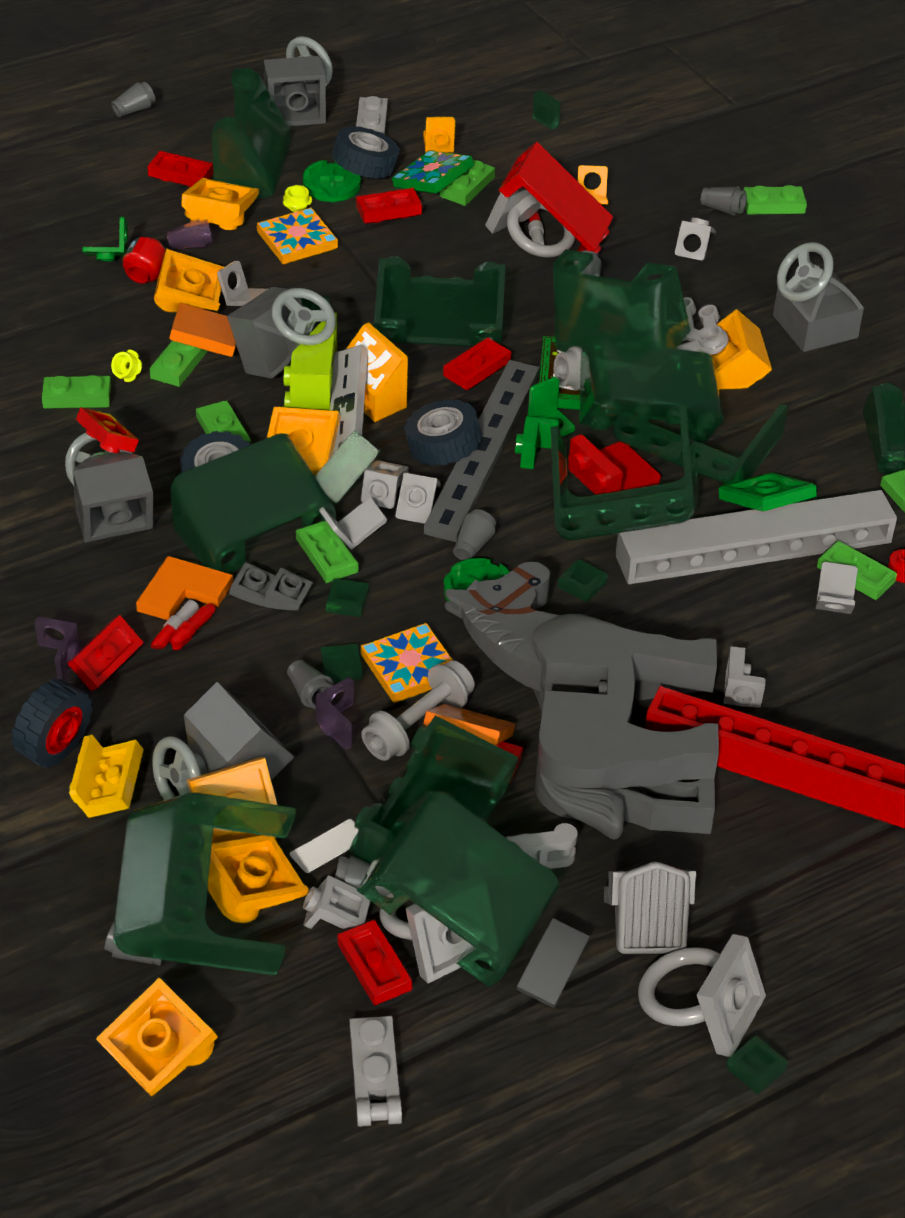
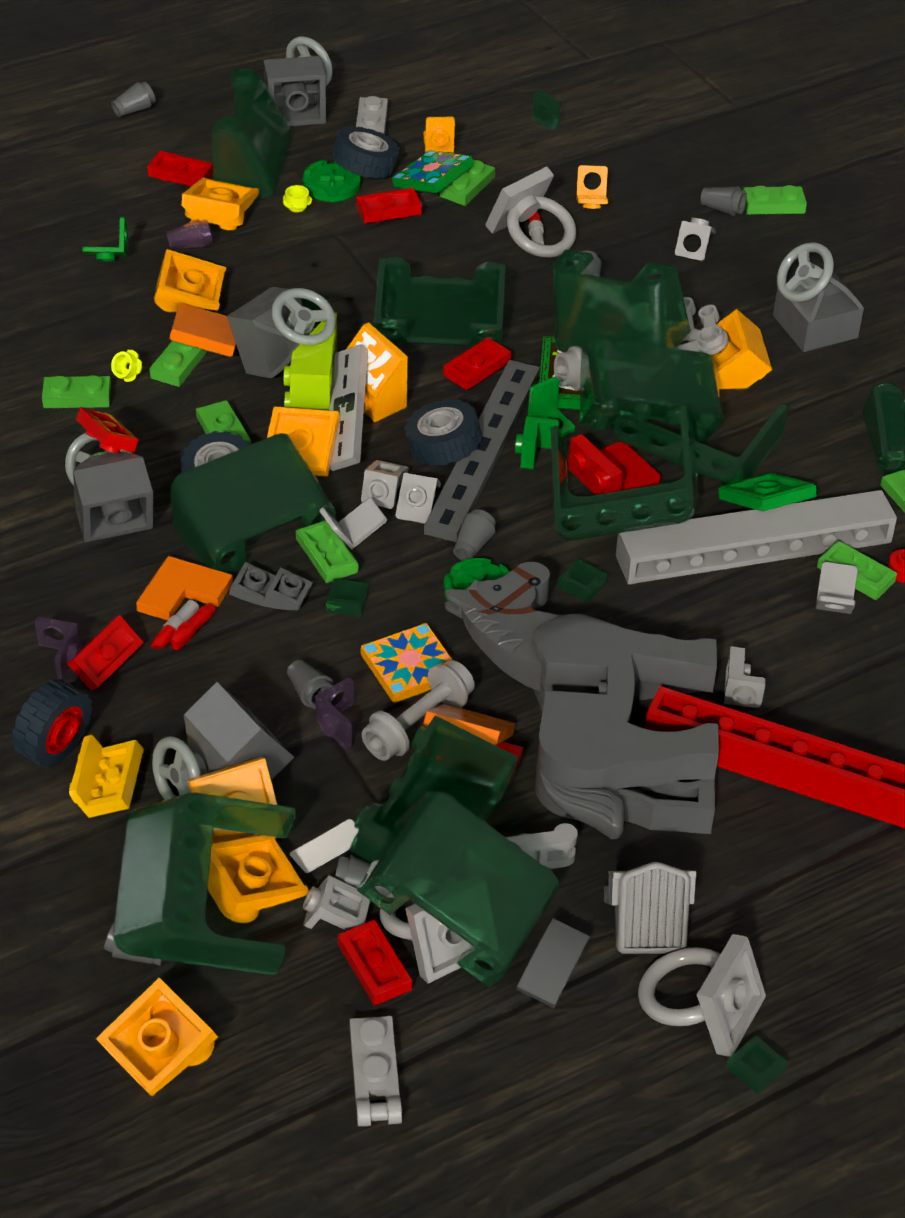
red head [122,237,166,283] -> none
light grey bracket [217,261,268,306] -> none
tile [257,208,338,264] -> none
clear green tile [310,430,381,505] -> none
clear green tile [321,644,362,682] -> none
red panel [499,142,613,261] -> none

